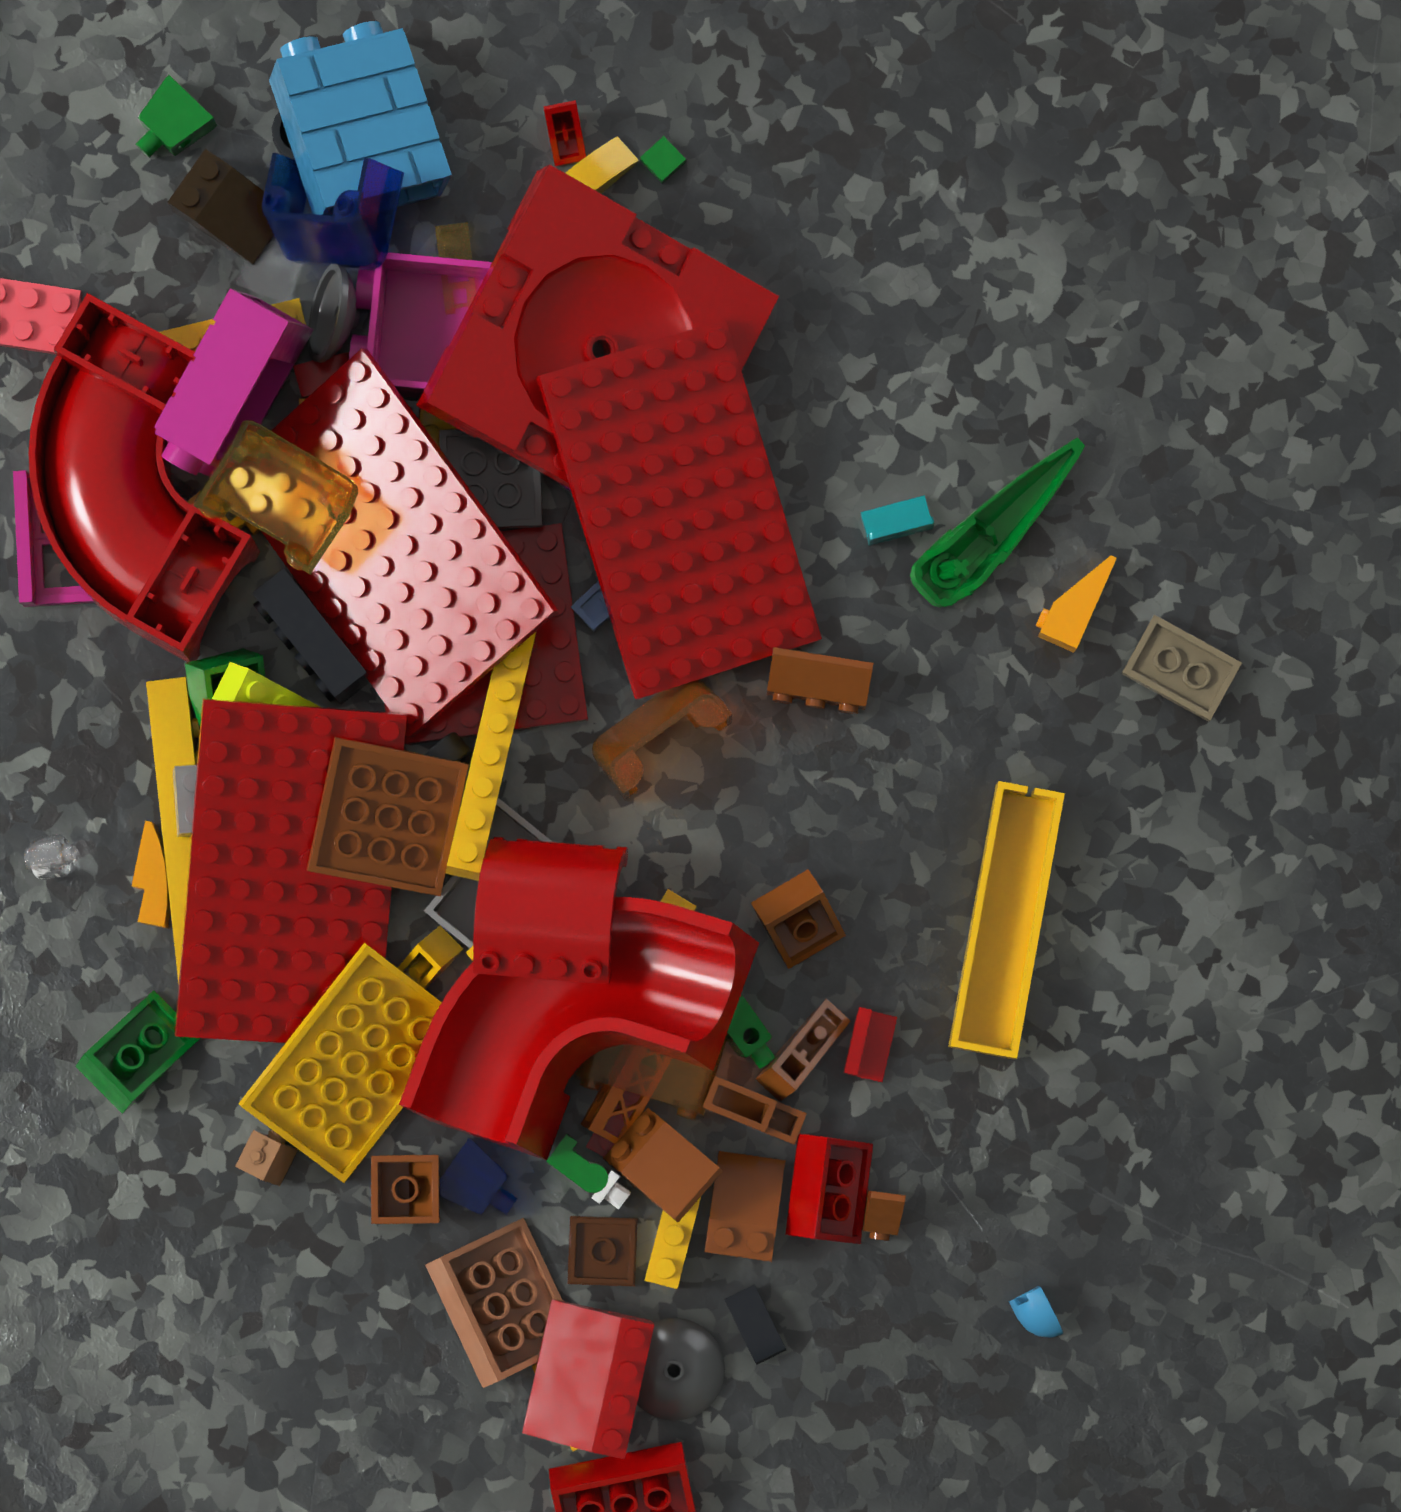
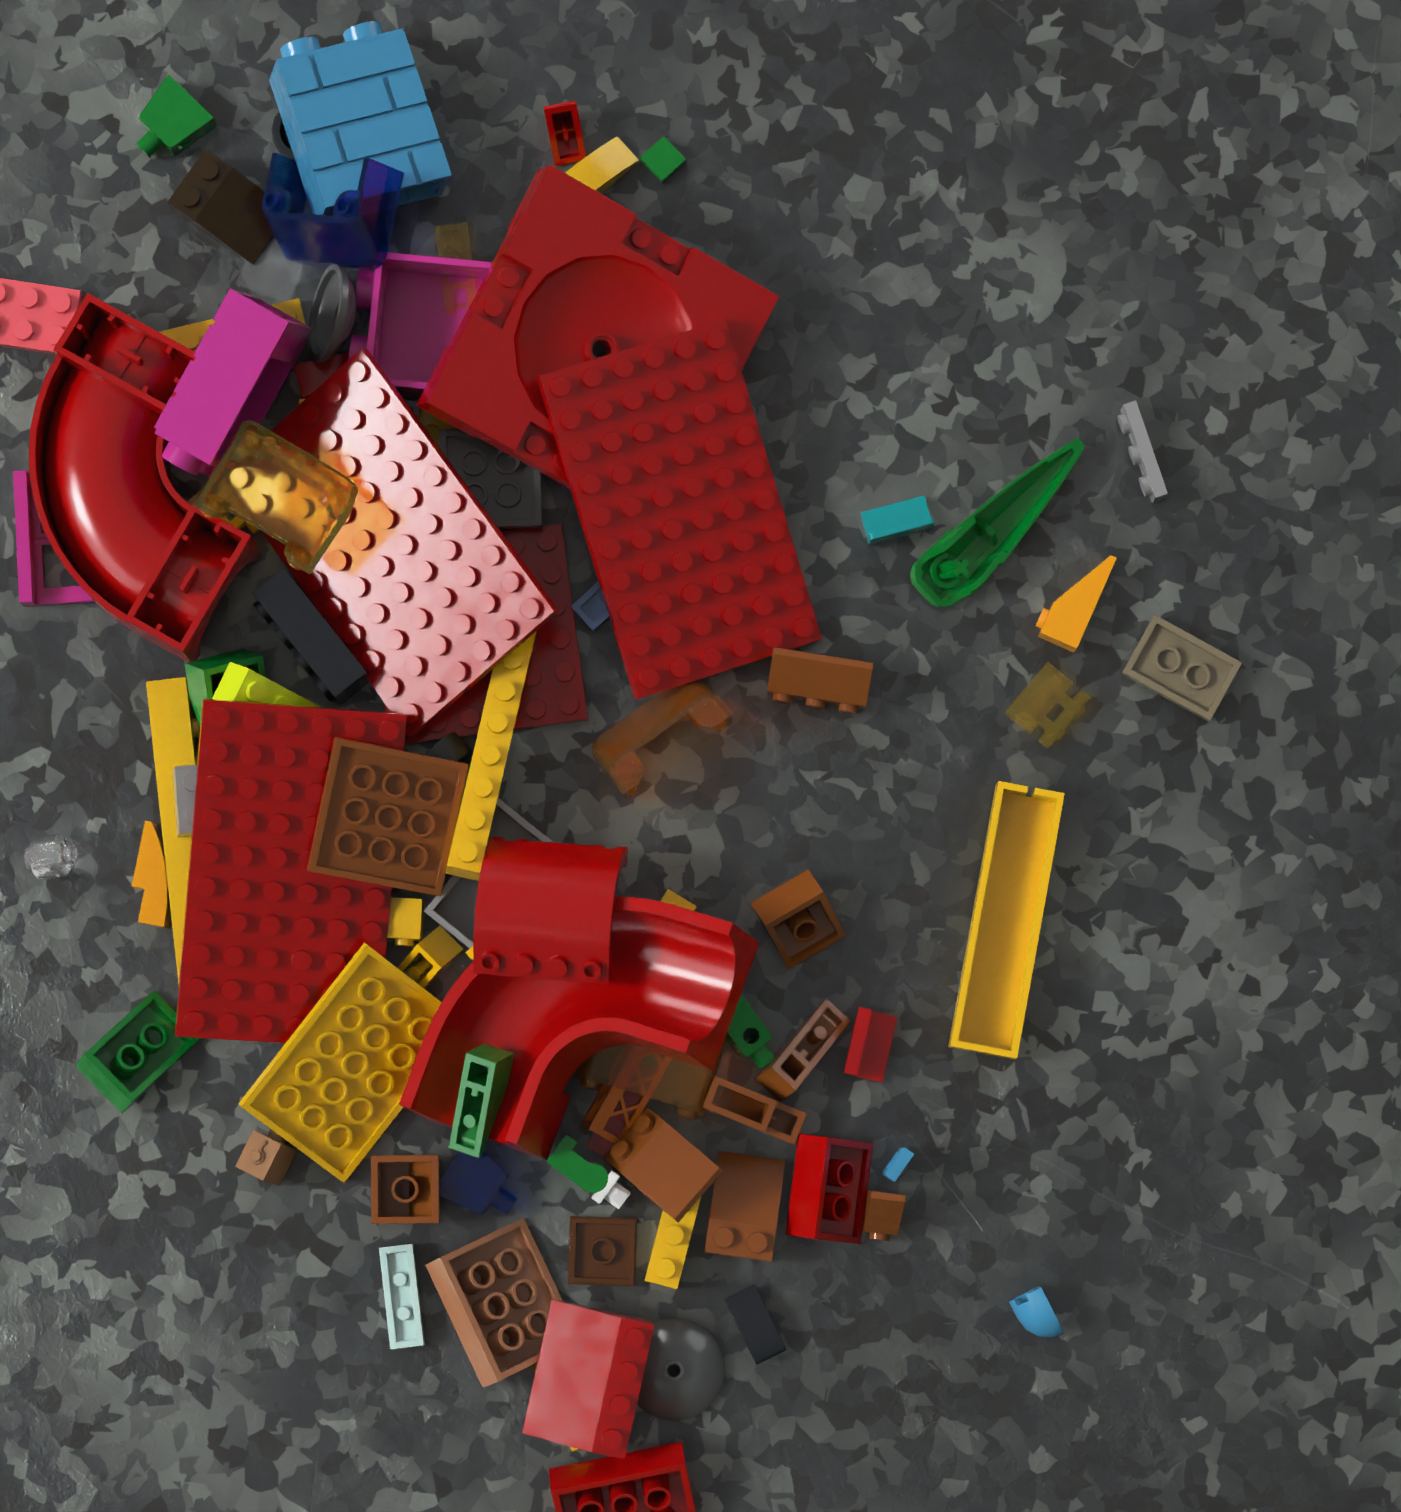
none -> light aqua plate [379,1244,425,1349]
none -> yellow brick [387,897,425,947]
none -> green slope [449,1043,514,1158]
none -> dark azure tile [882,1147,914,1182]
none -> clear yellow plate [1004,662,1091,749]
none -> light grey plate [1118,400,1168,503]

